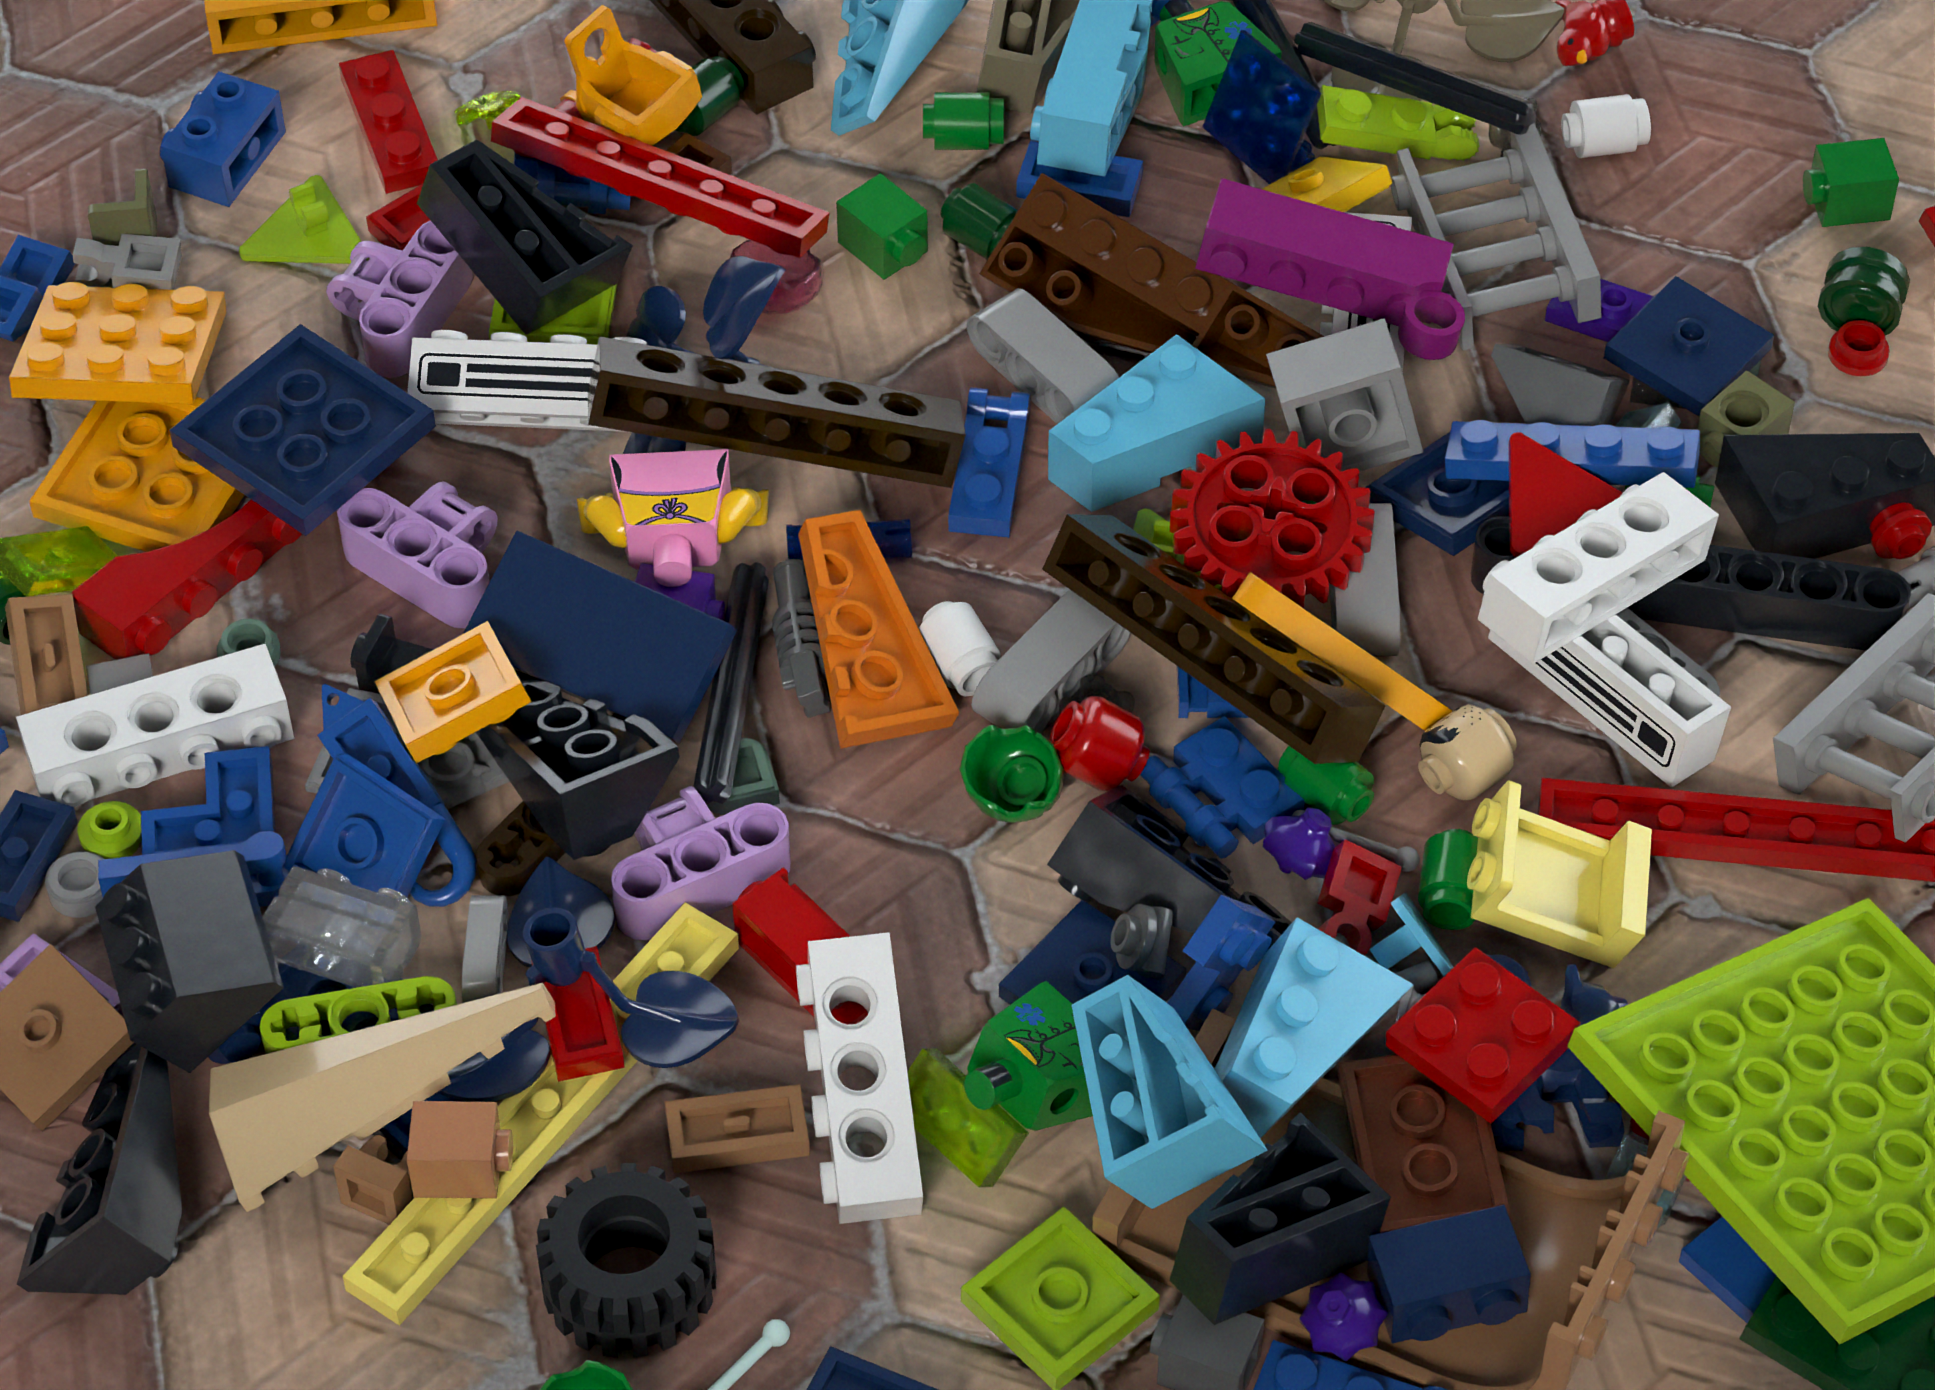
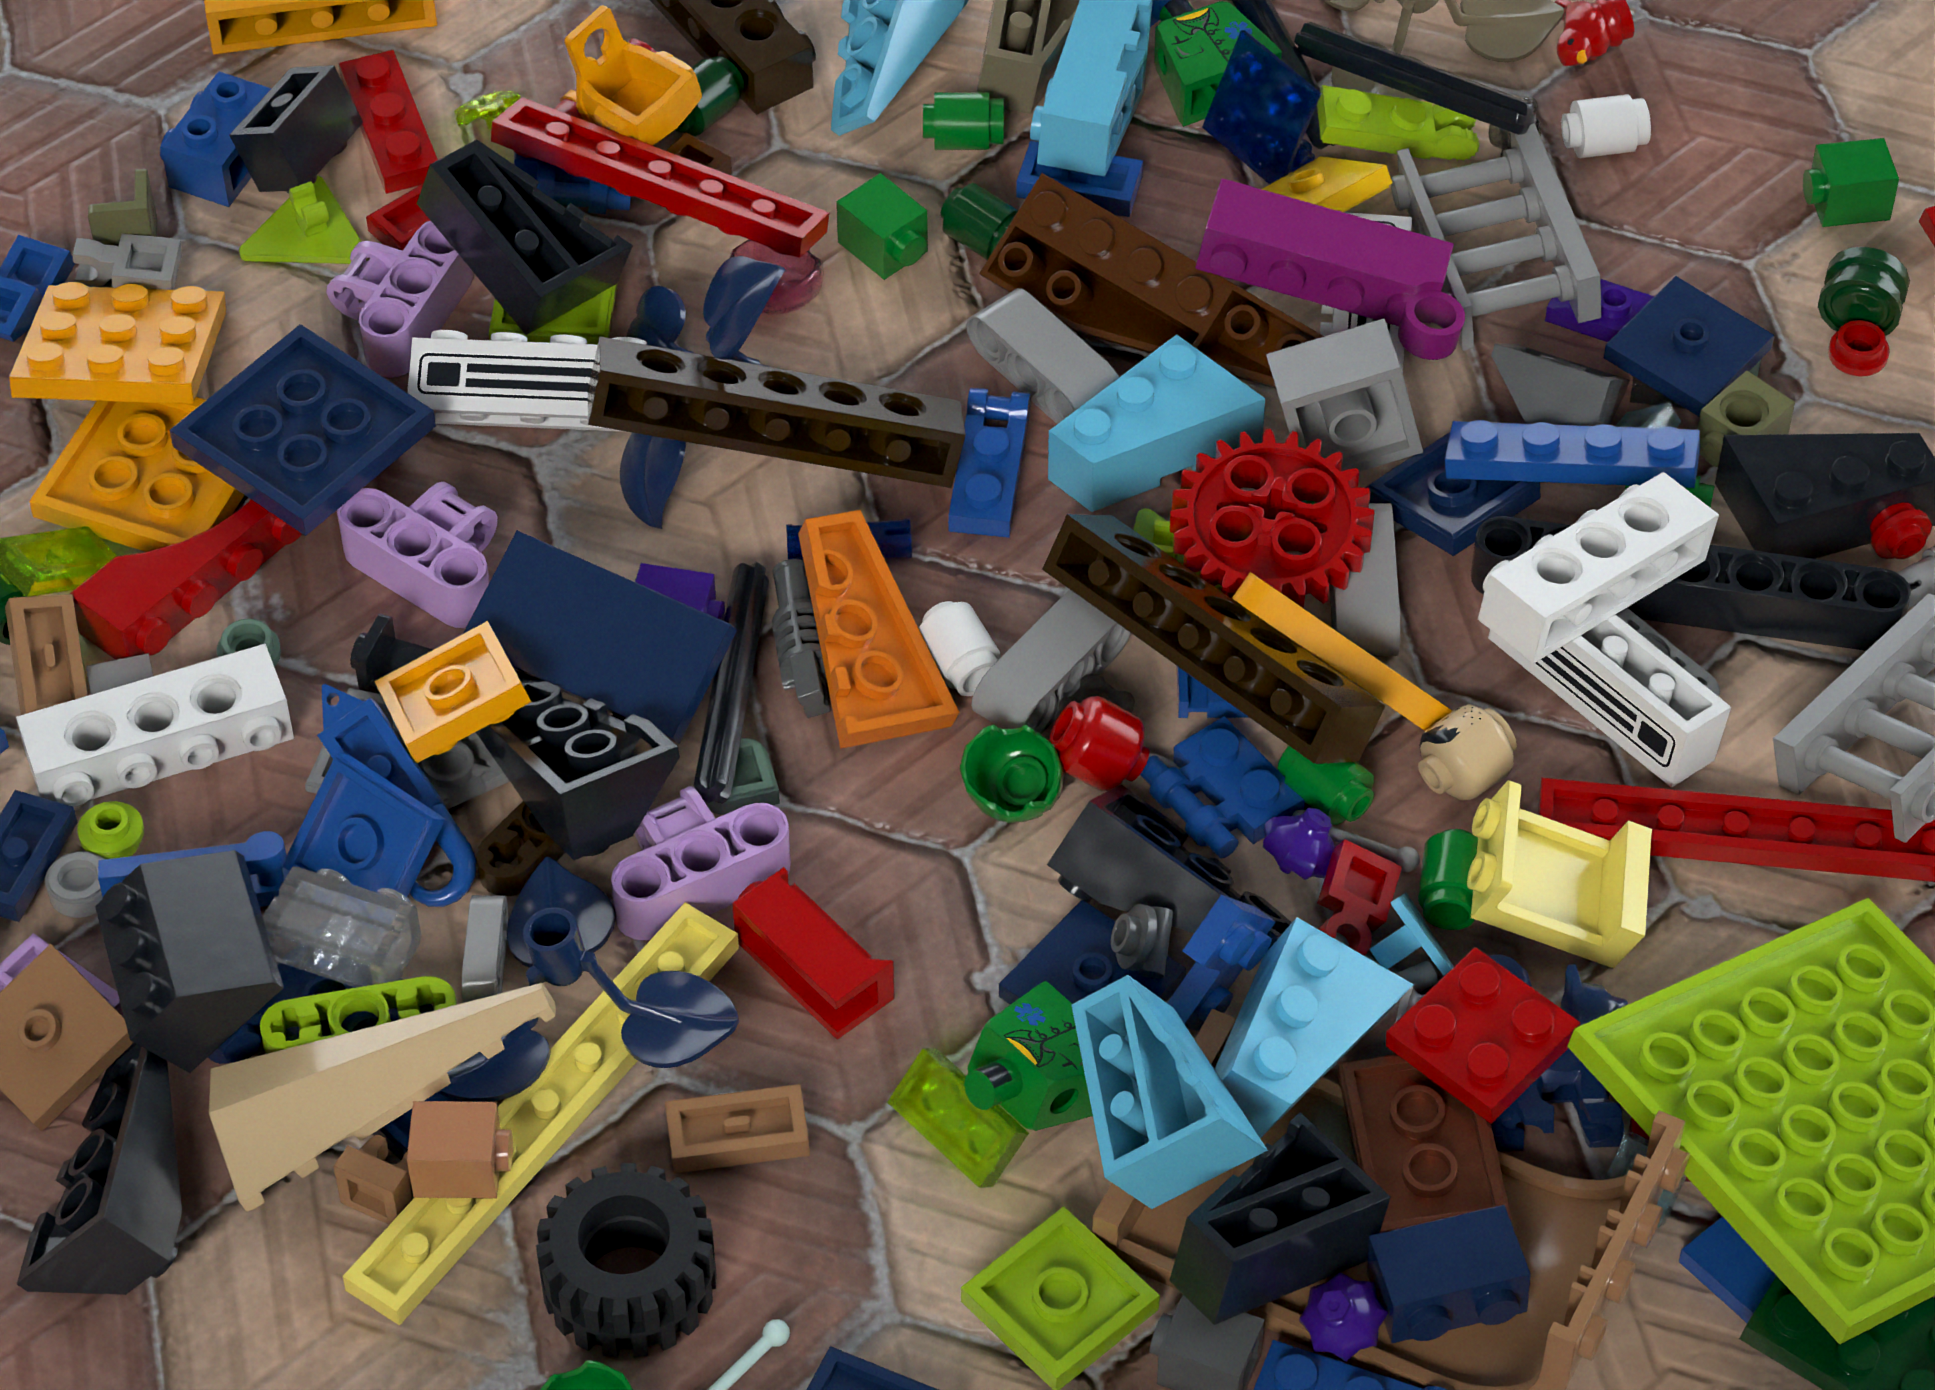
blue plate [141,746,276,855] -> none
red tile [531,946,625,1082] -> none
torso [576,449,769,587] -> none
white brick [796,932,923,1224] -> none
red piece [1508,432,1622,557] -> none
none -> black brick [229,65,363,193]

